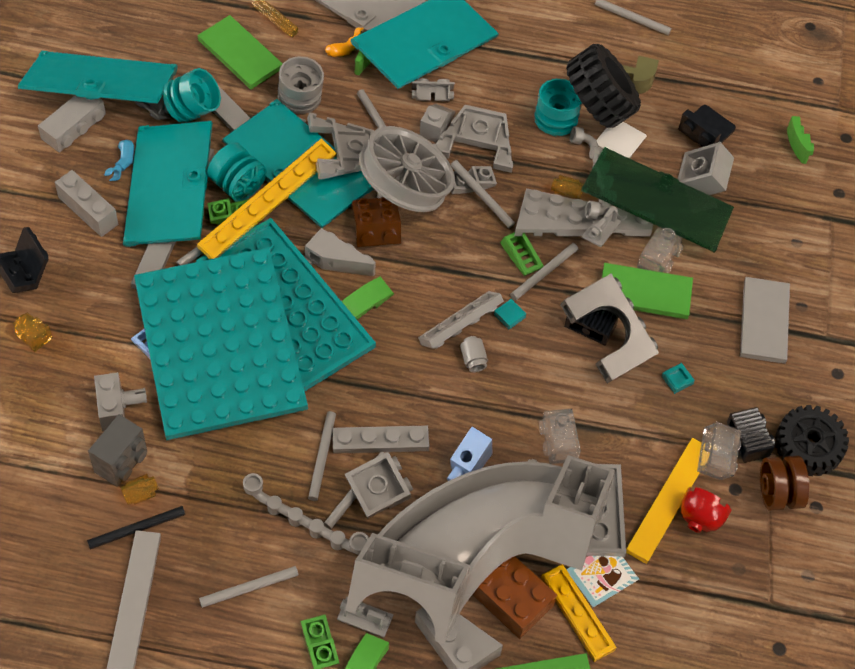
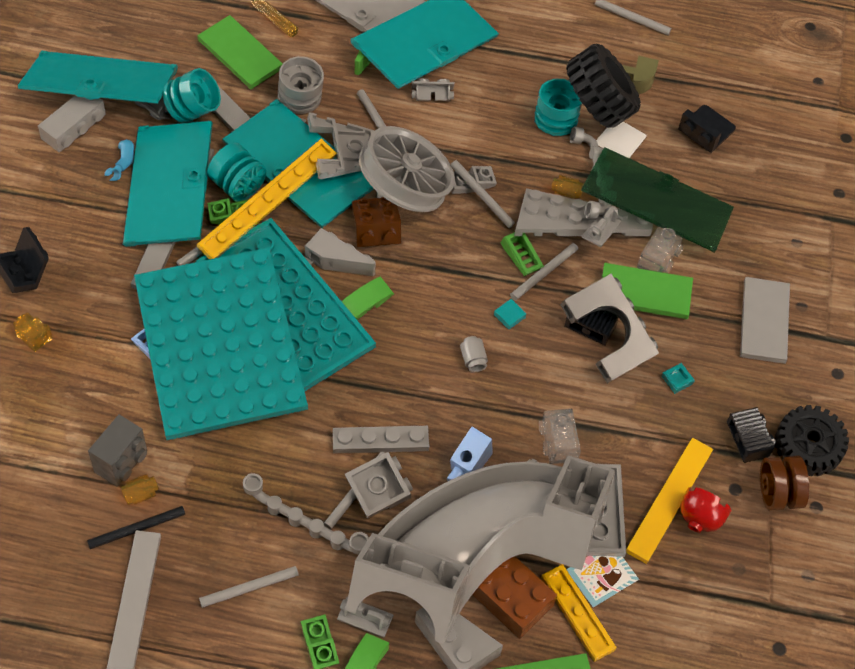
light grey brick [55,170,119,237] -> none
light grey brick [94,372,147,431] -> none
light grey bar [308,411,336,501] -> none
light orange arm [325,27,364,57] -> none
light grey plate [418,291,504,349] -> none
light grey slope [420,104,455,143] -> none
light grey wing [433,105,513,173] -> none
light grey slope [676,142,734,195] -> none
clear brick [697,422,741,480] -> none
bright green slope [787,116,814,164] -> none

